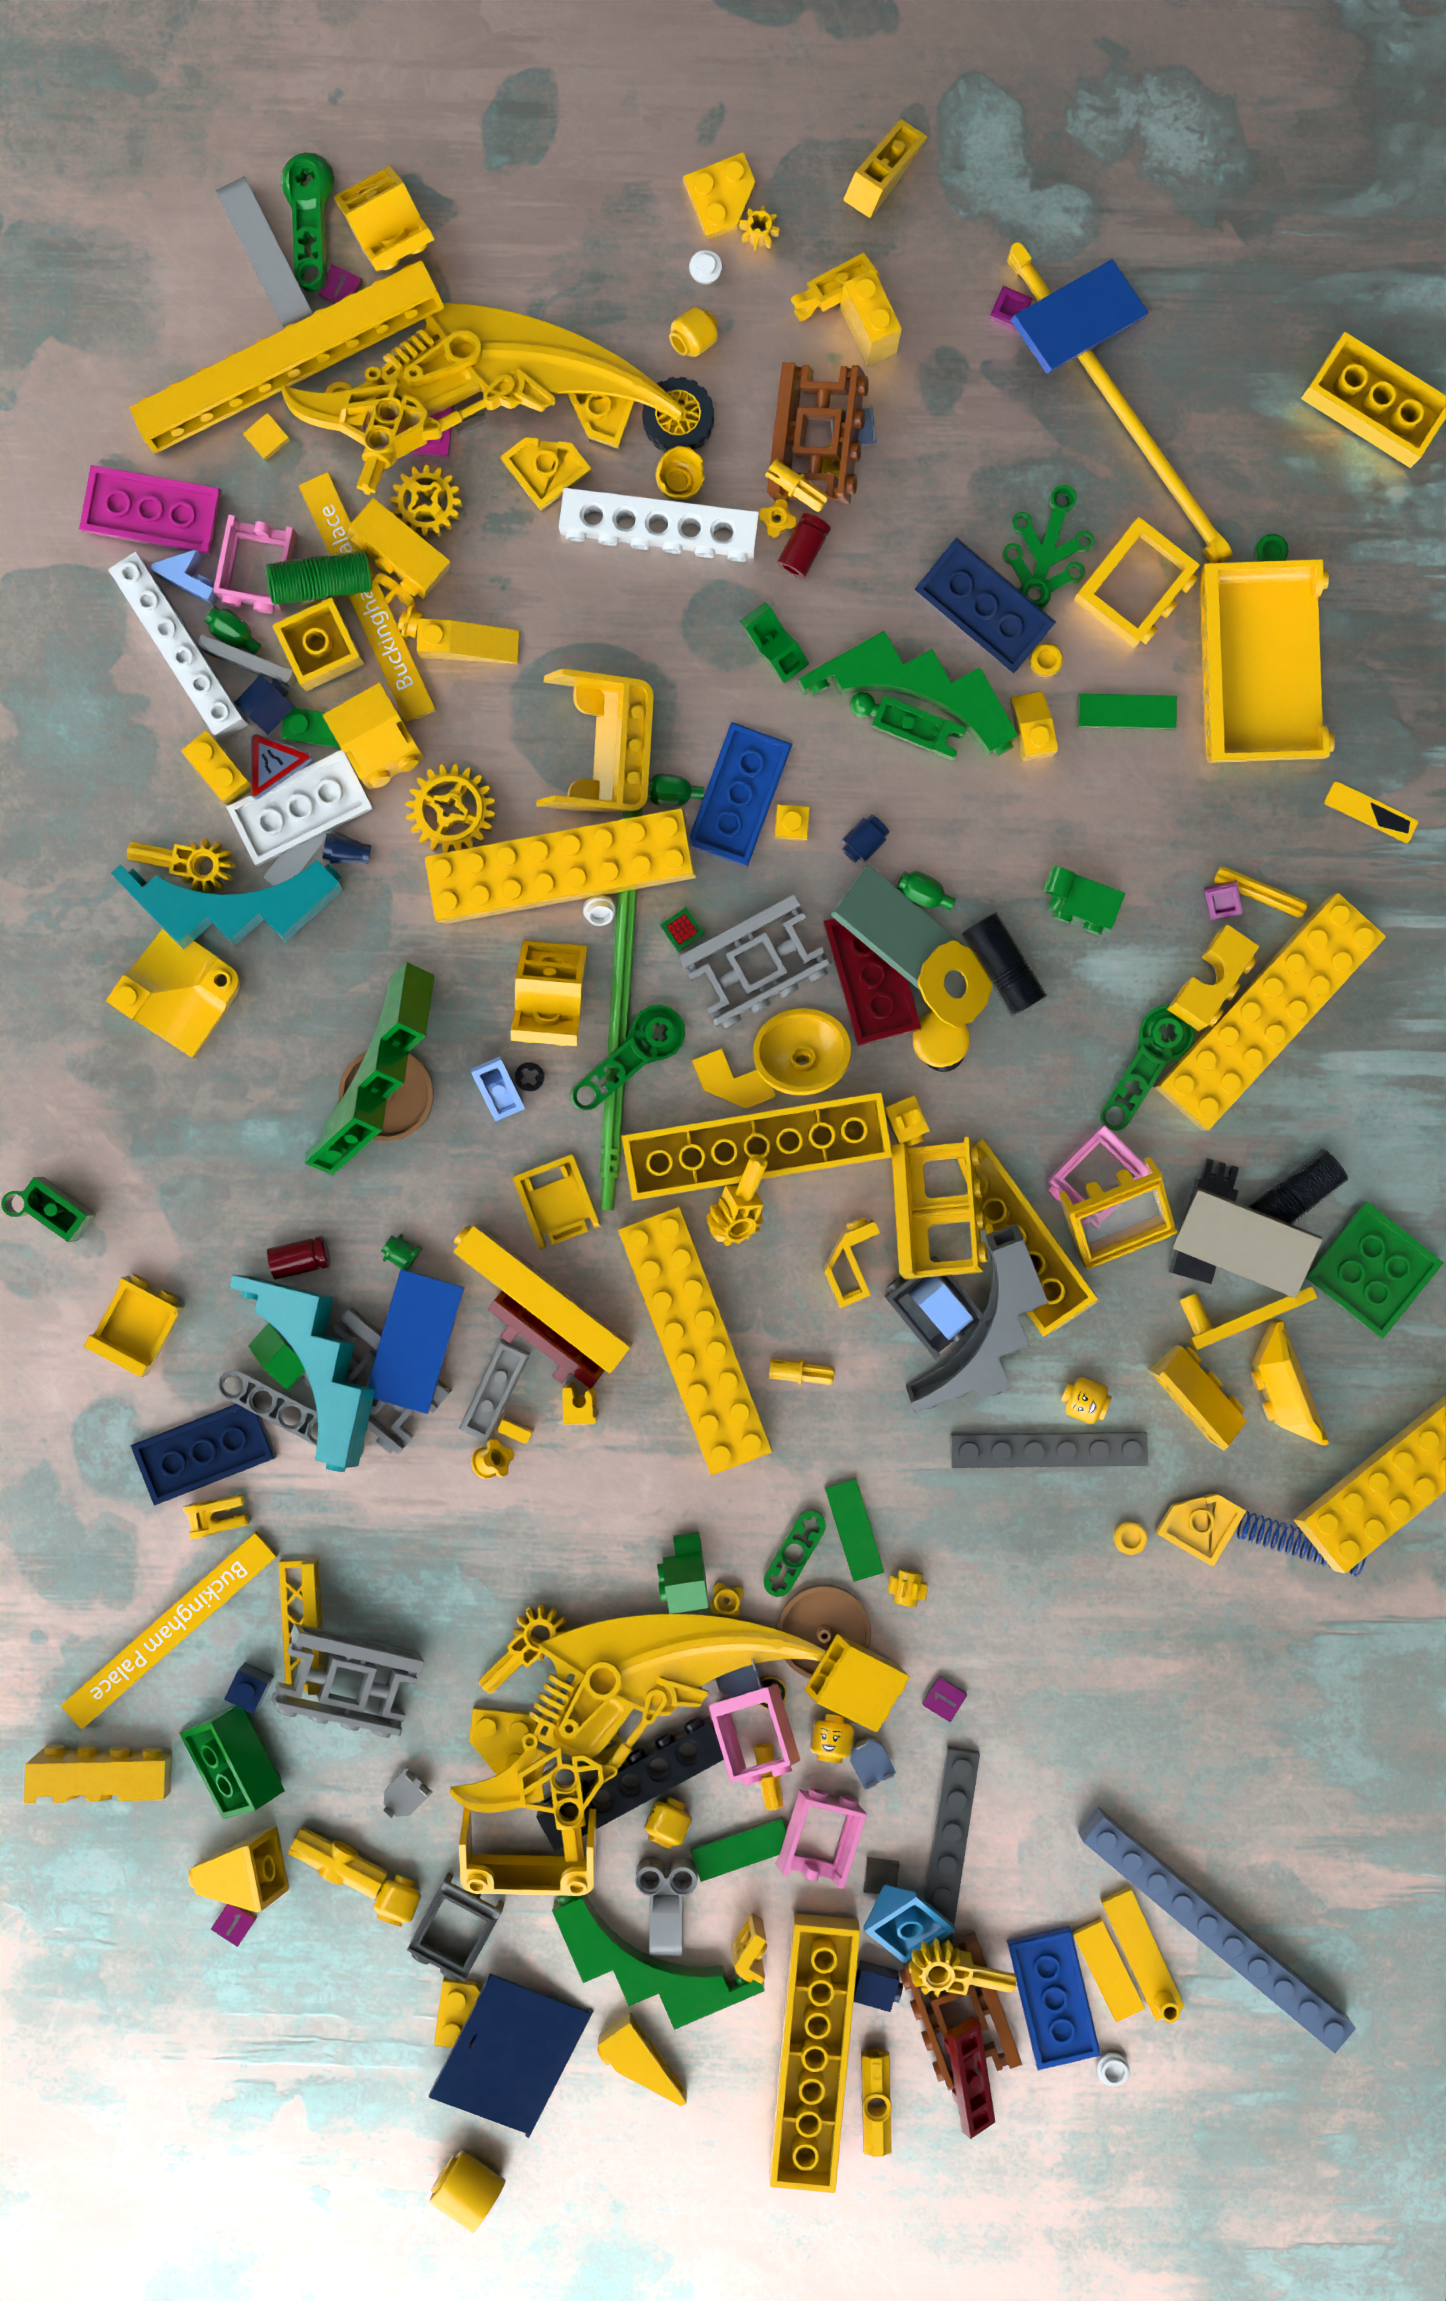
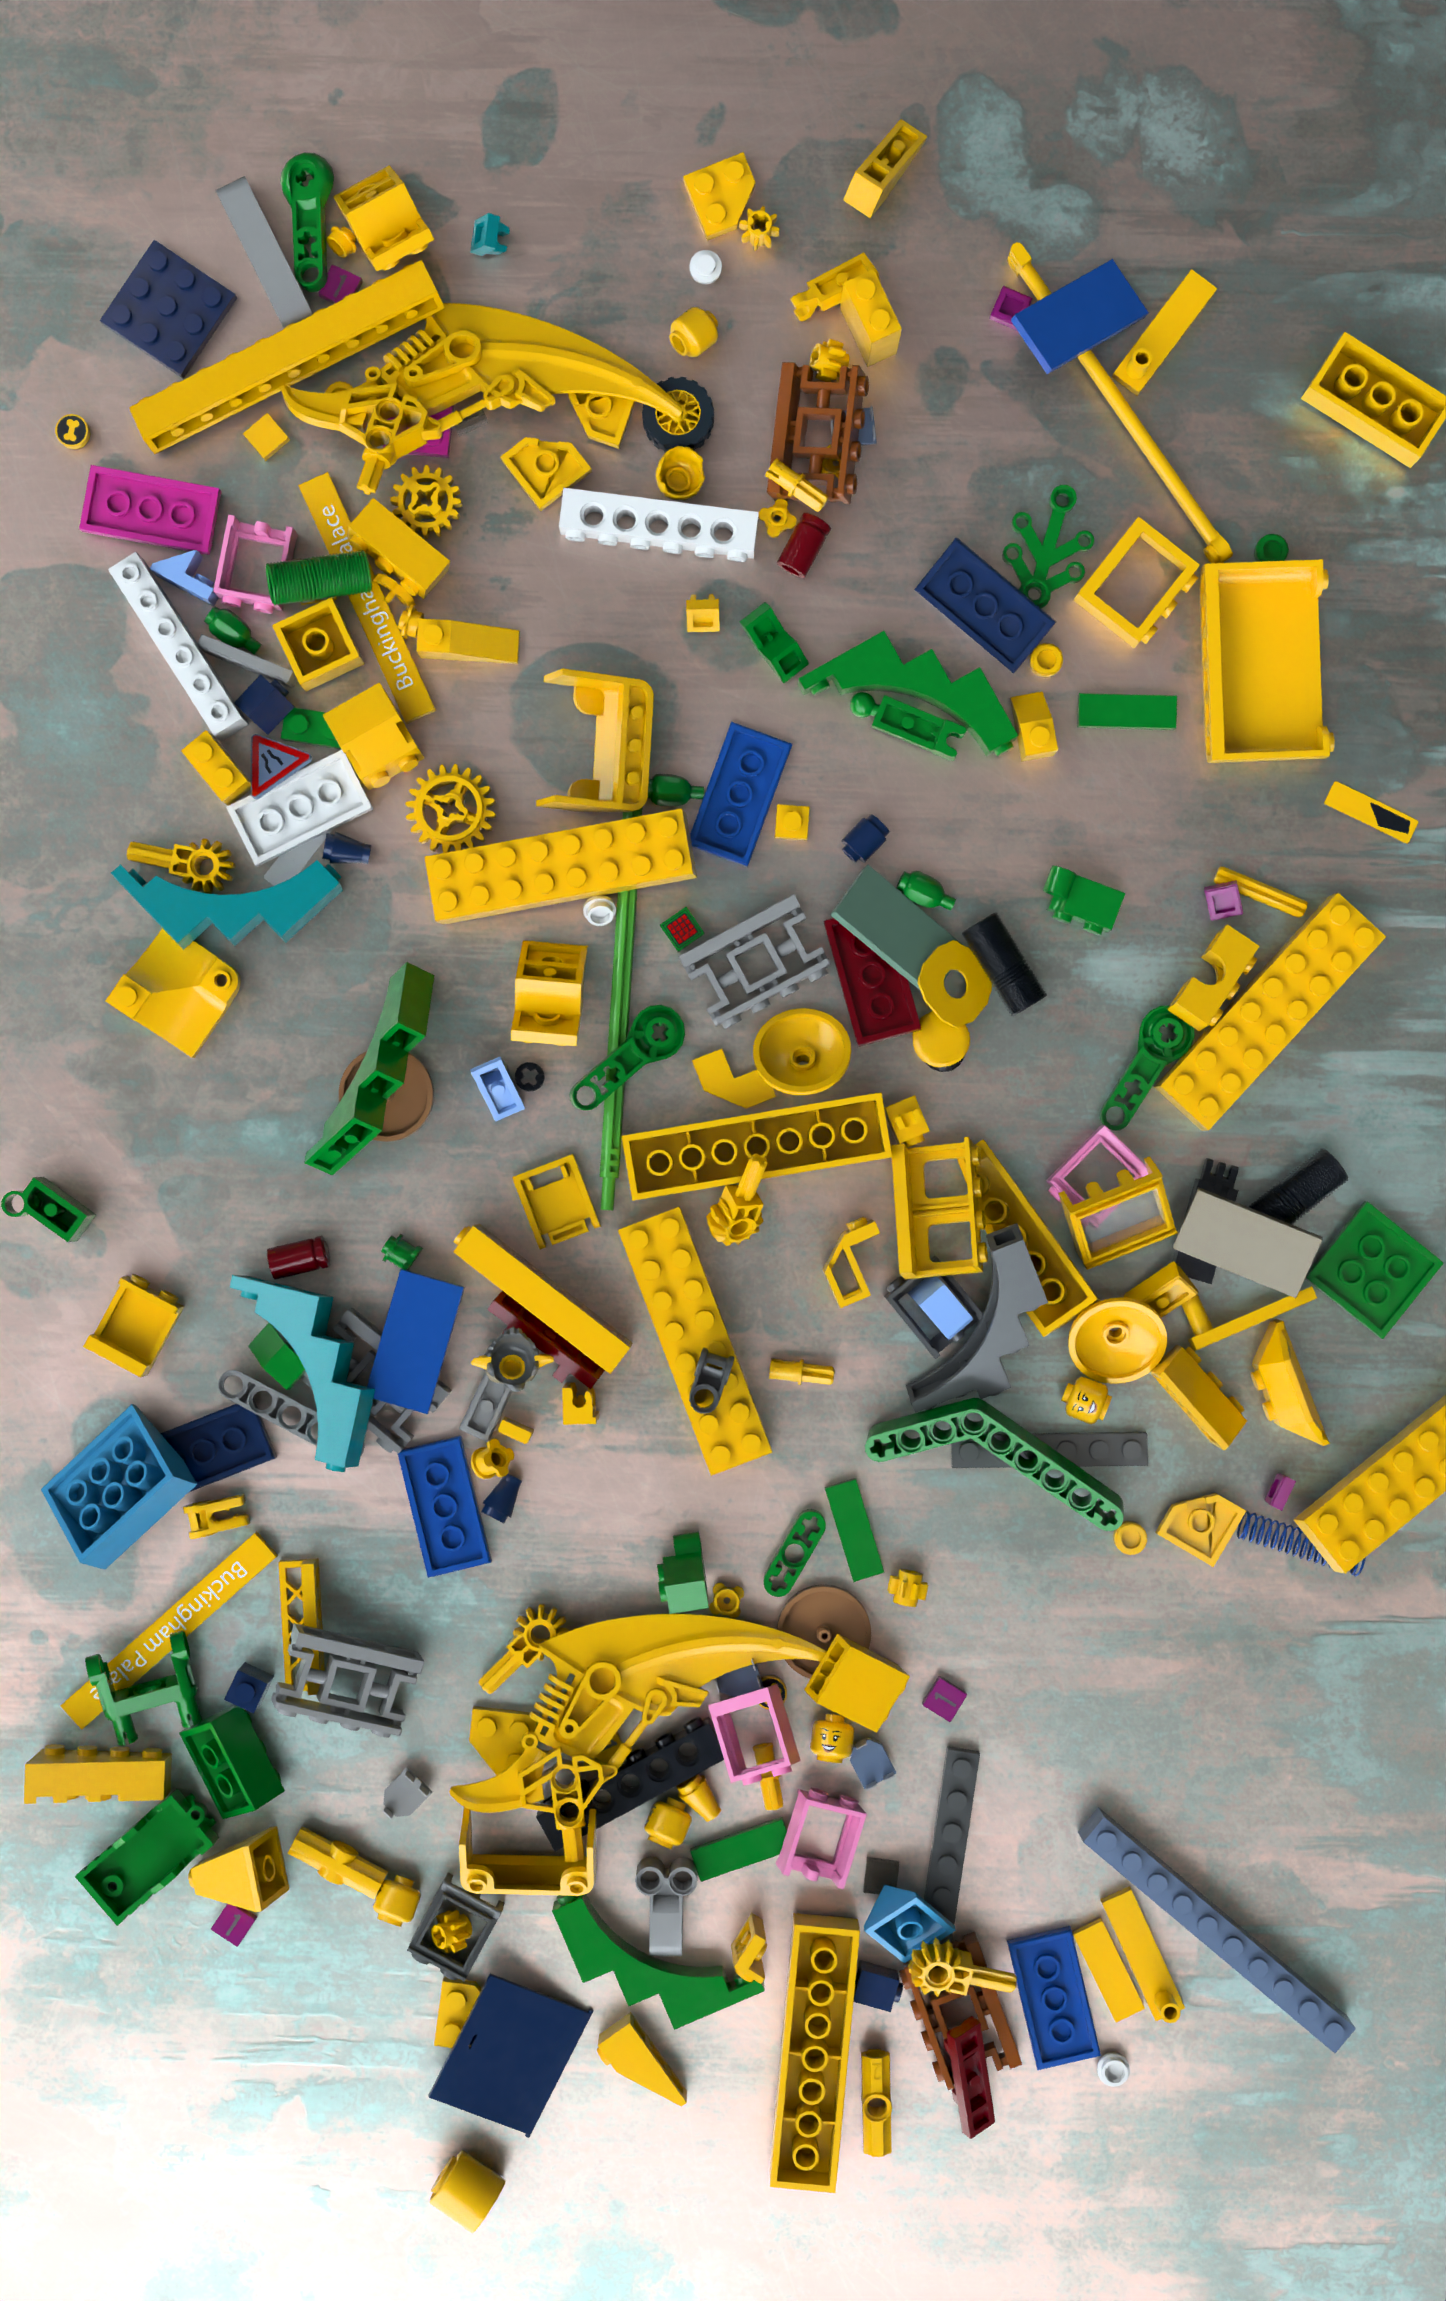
none -> dark azure slope [41,1404,197,1570]
none -> tile [55,414,91,450]
none -> green piece [75,1789,219,1926]
none -> green connector [85,1630,203,1746]
none -> dark blue plate [100,240,237,379]
none -> yellow plate [326,226,357,258]
none -> blue tile [397,1435,492,1578]
none -> yellow gear [431,1910,472,1953]
none -> teal tile [470,213,510,256]
none -> dark grey hair [471,1326,554,1392]
none -> dark blue cone [481,1474,522,1523]
none -> yellow cone [676,1774,721,1822]
none -> yellow tile [686,594,720,632]
none -> dark grey piece [689,1347,735,1414]
none -> yellow gear [809,338,850,382]
none -> green beam [865,1398,1124,1531]
none -> yellow dish [1068,1297,1167,1384]
none -> yellow piece [1112,269,1217,396]
none -> yellow slope [1124,1261,1198,1318]
none -> magenta tile [1265,1473,1296,1511]

